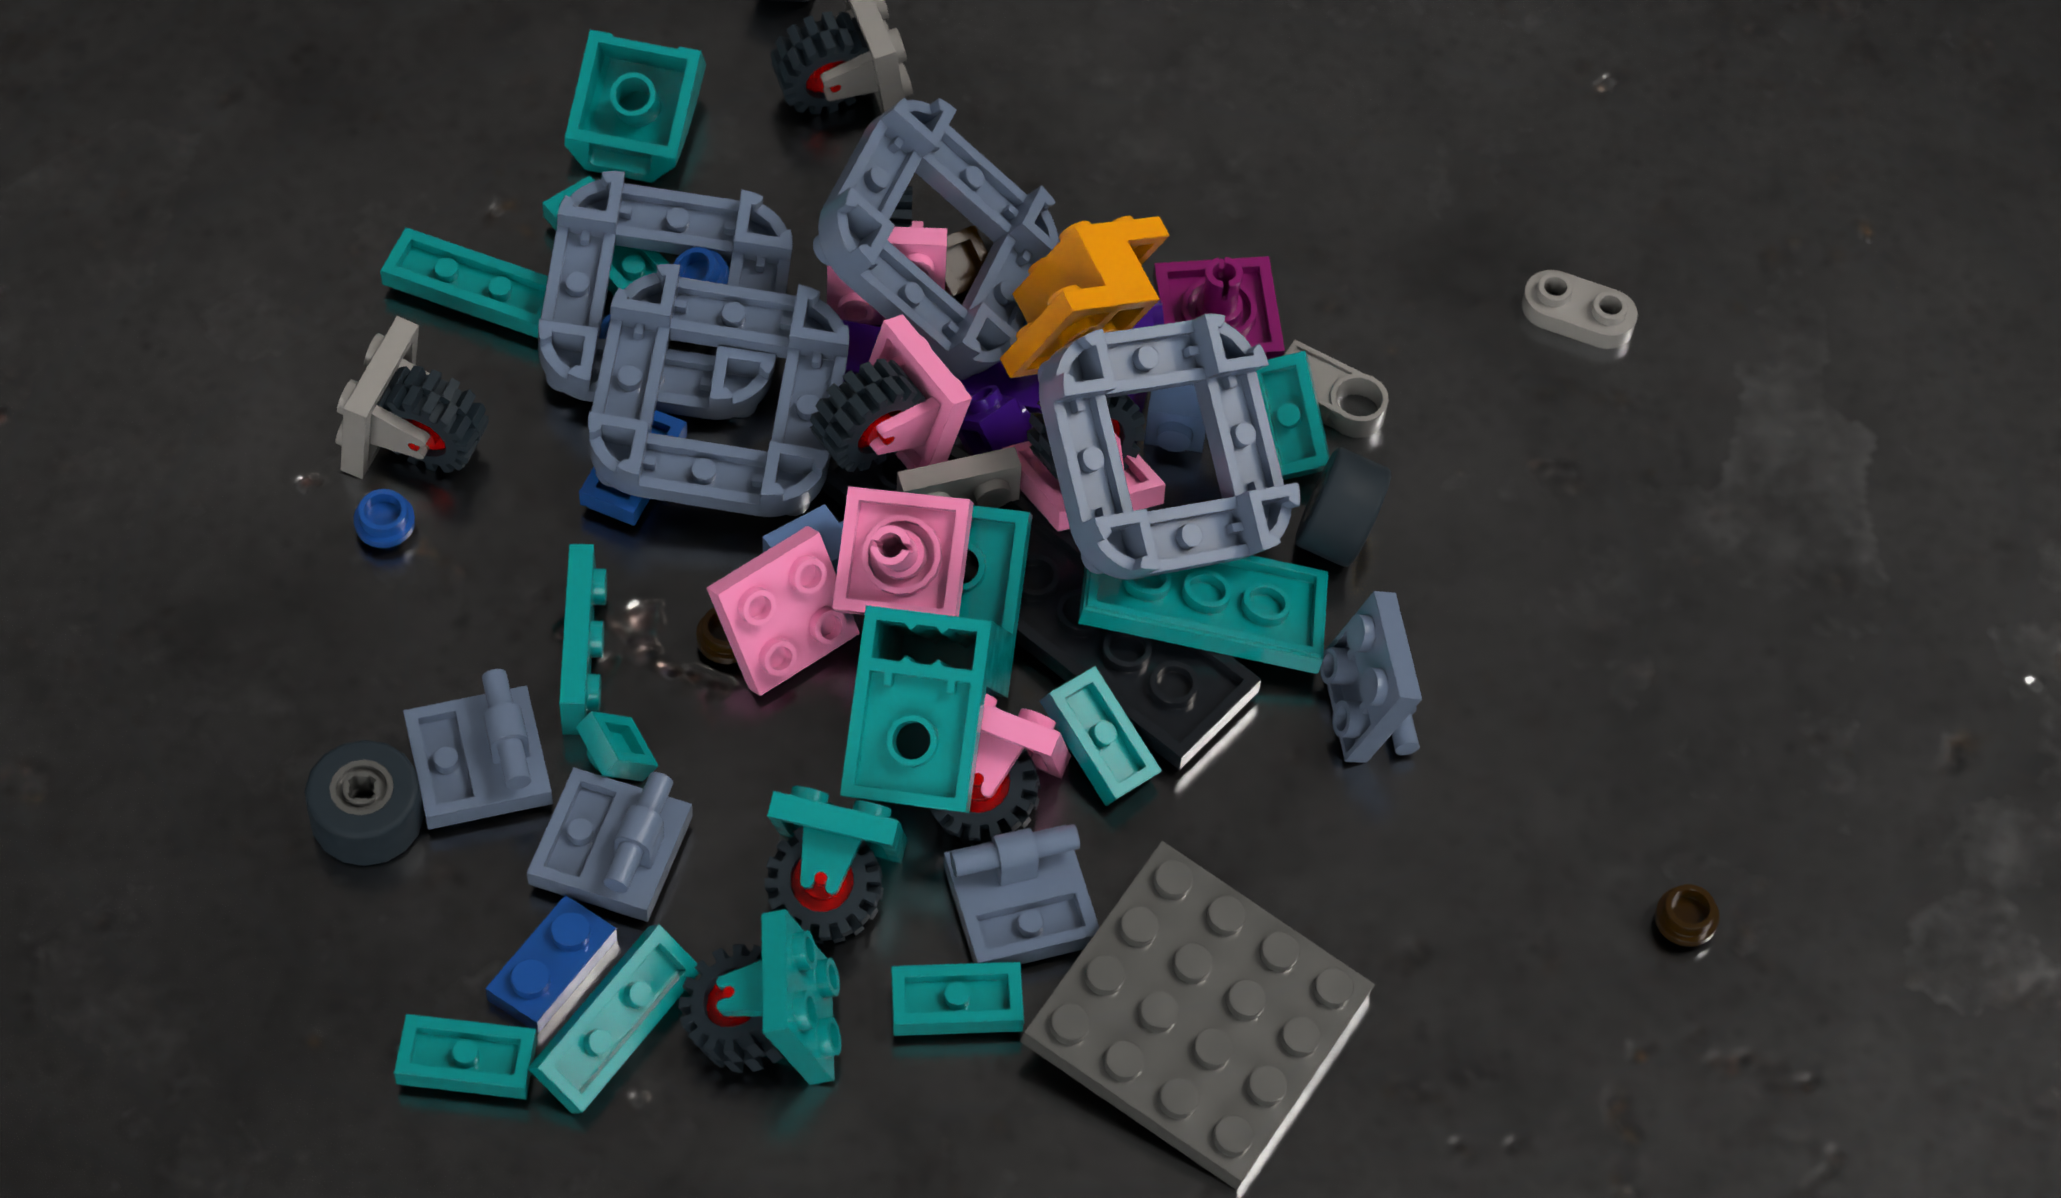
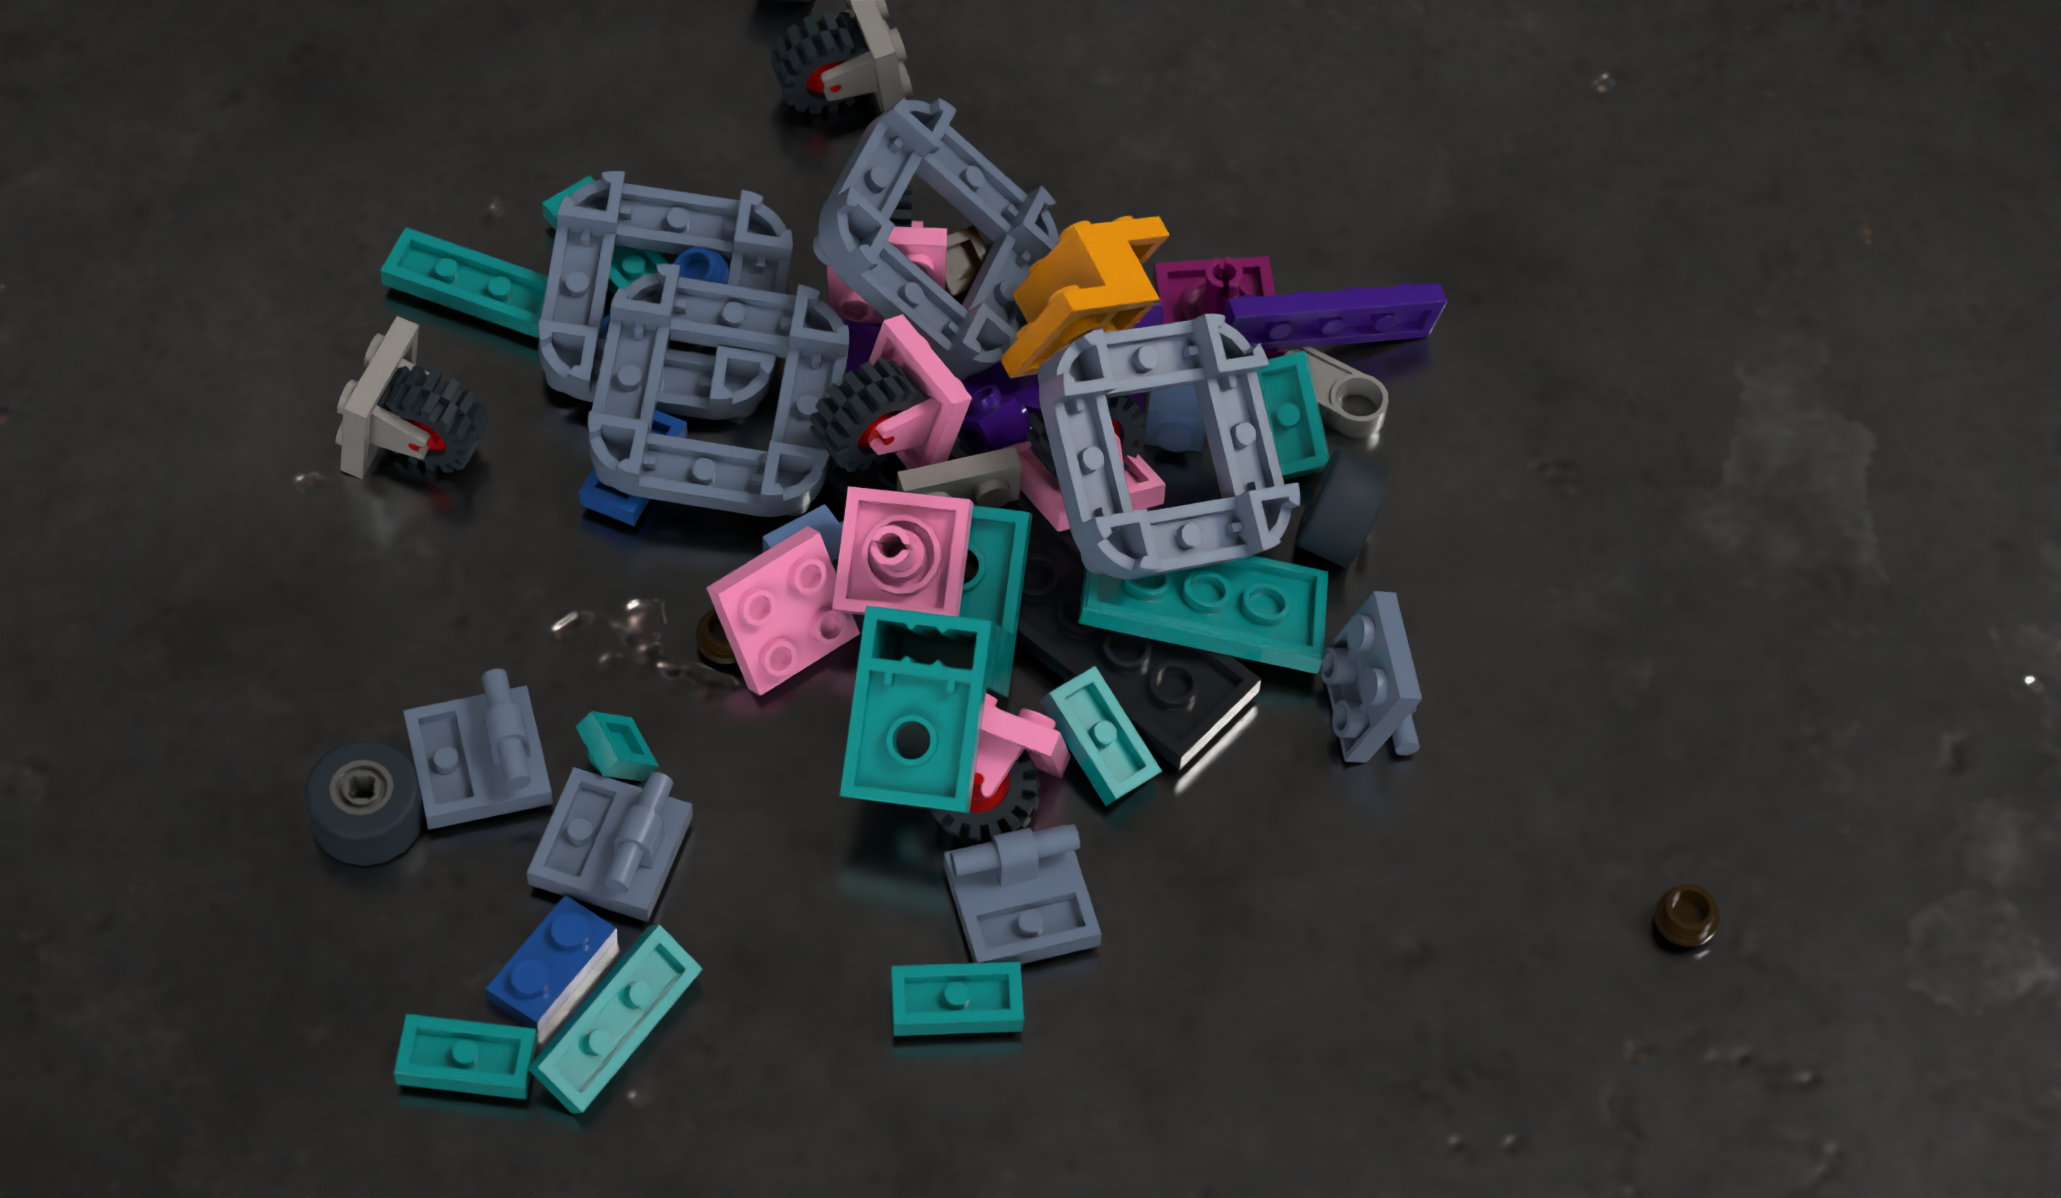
blue plate [353,489,415,548] -> none
teal plate [559,544,607,735] -> none
teal slope [564,29,706,183] -> none
teal plate [678,909,841,1085] -> none
plate [764,786,908,944] -> none
dark grey plate [1020,841,1375,1190] -> none
light grey plate [1522,270,1638,349] -> none
none -> dark purple plate [1221,283,1447,350]

